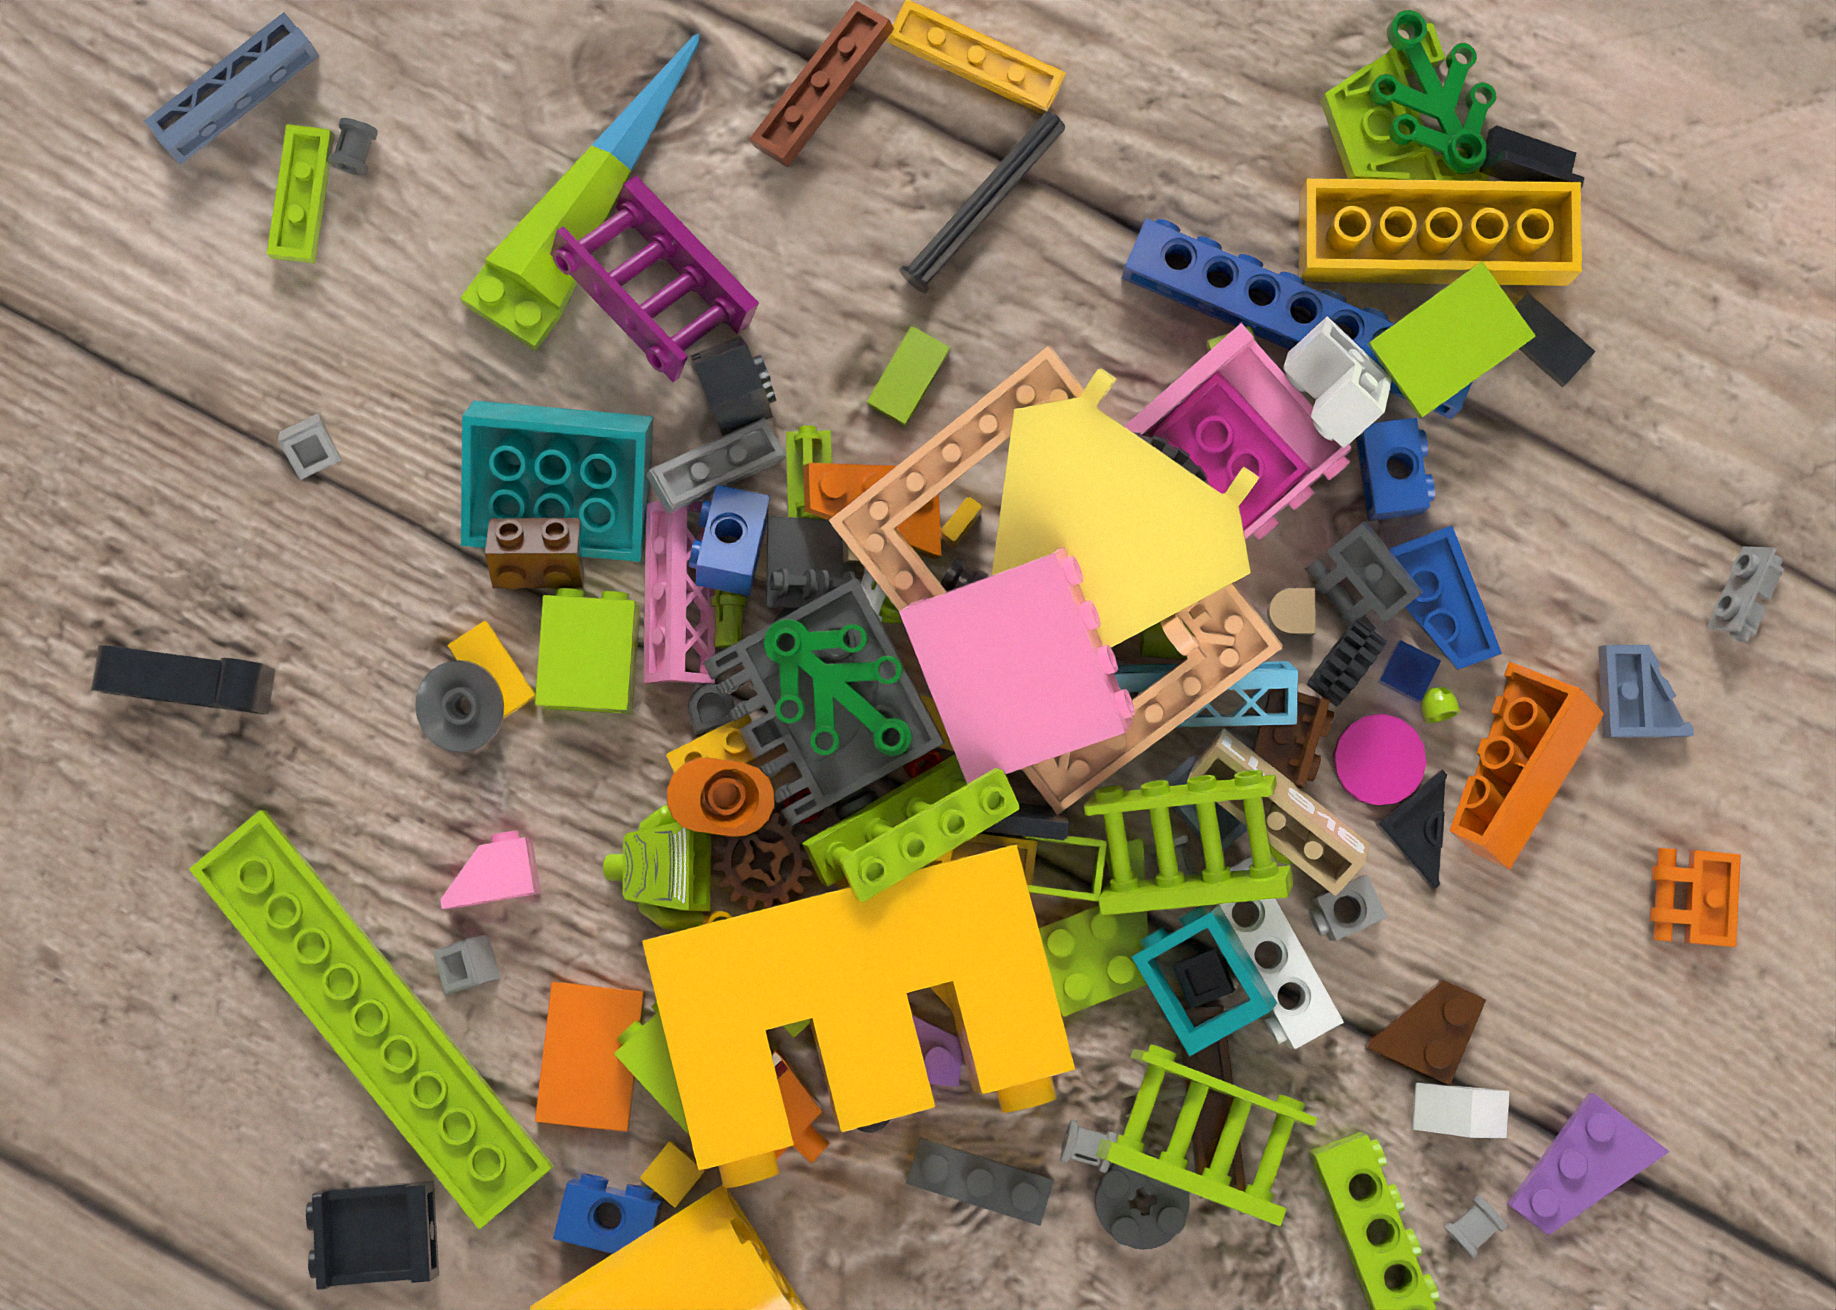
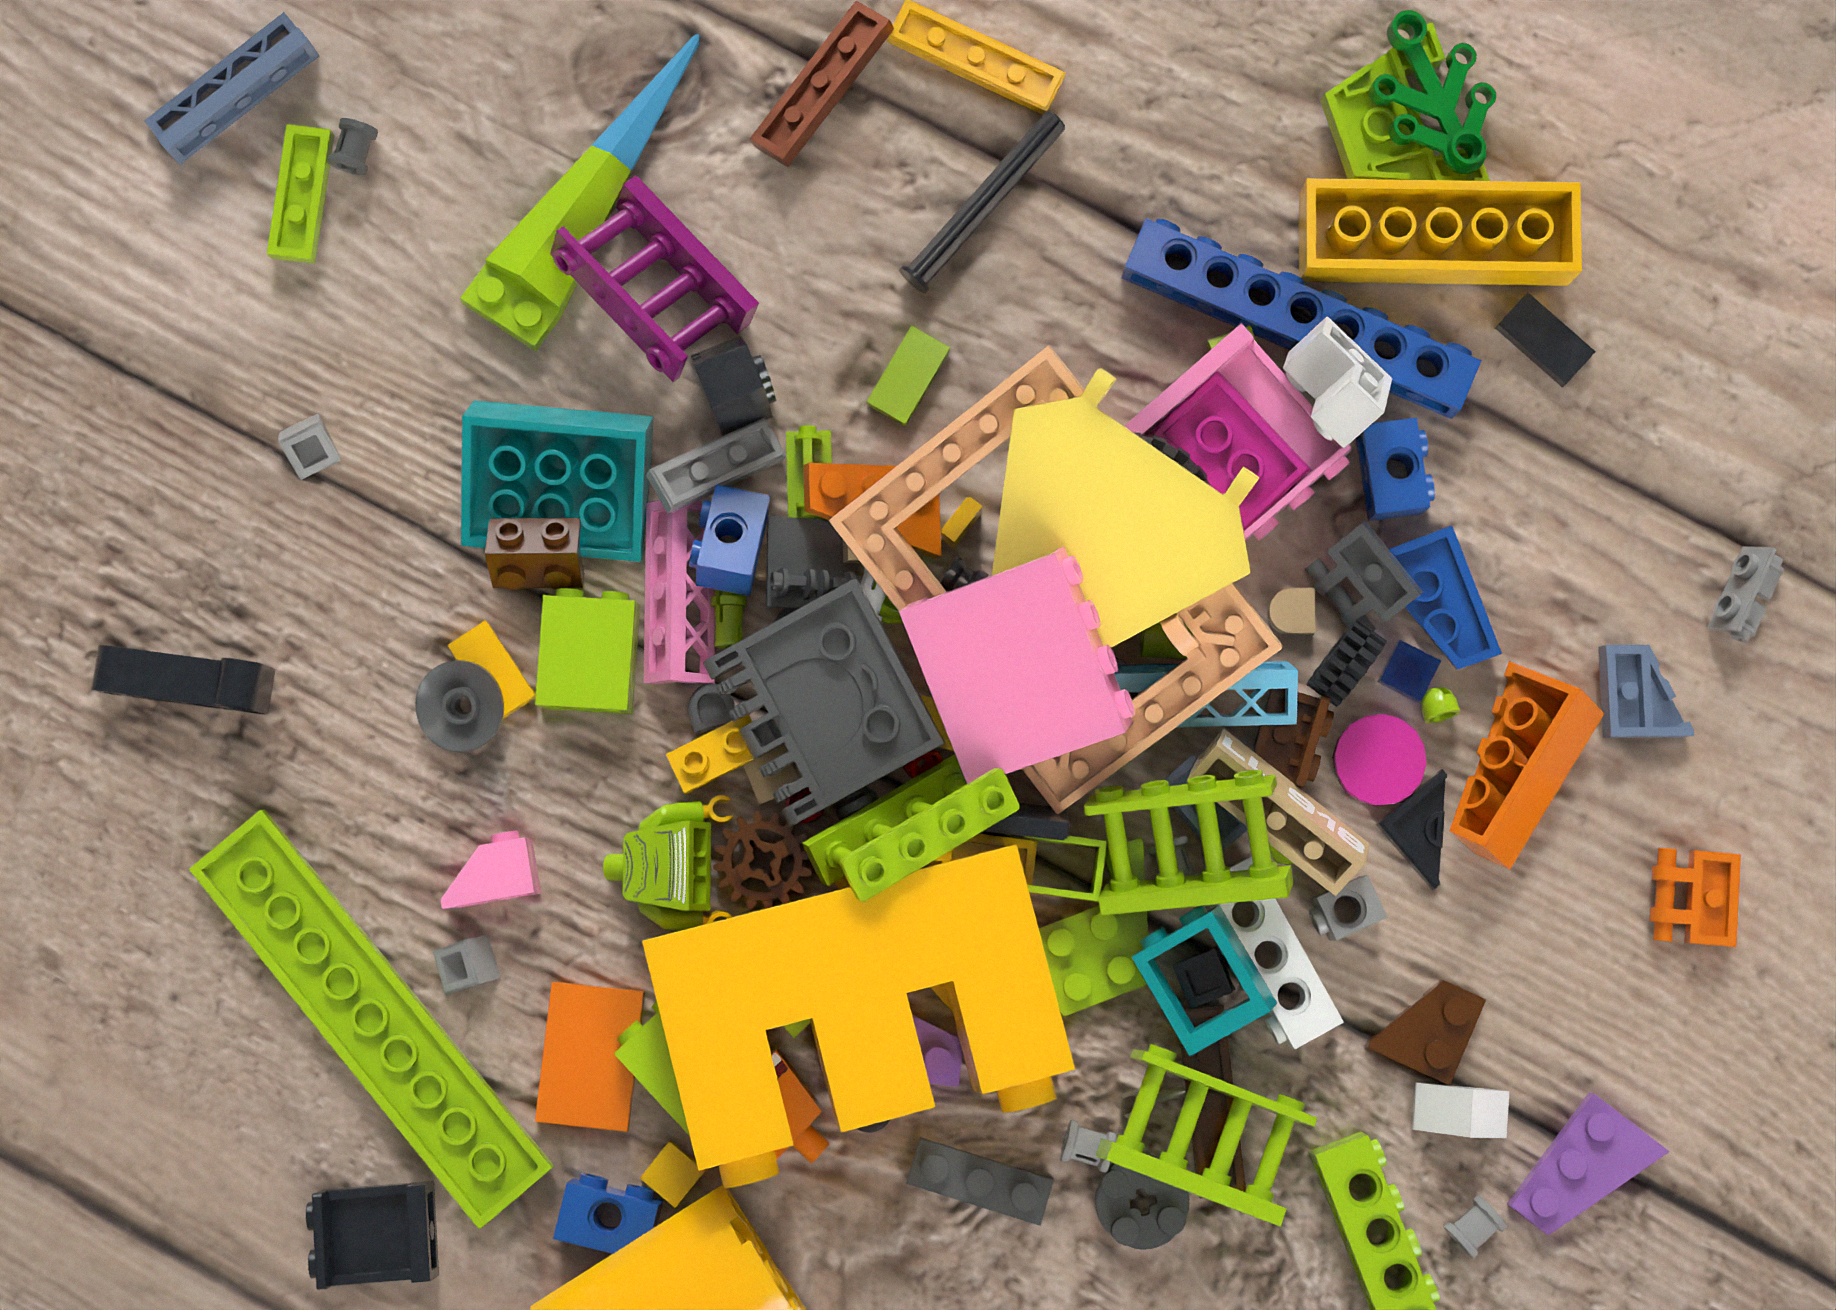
orange piece [667,757,774,836] -> none
green plant [764,619,913,756] -> none
lime tile [1367,261,1536,418] -> none
black panel [1479,125,1585,188] -> none

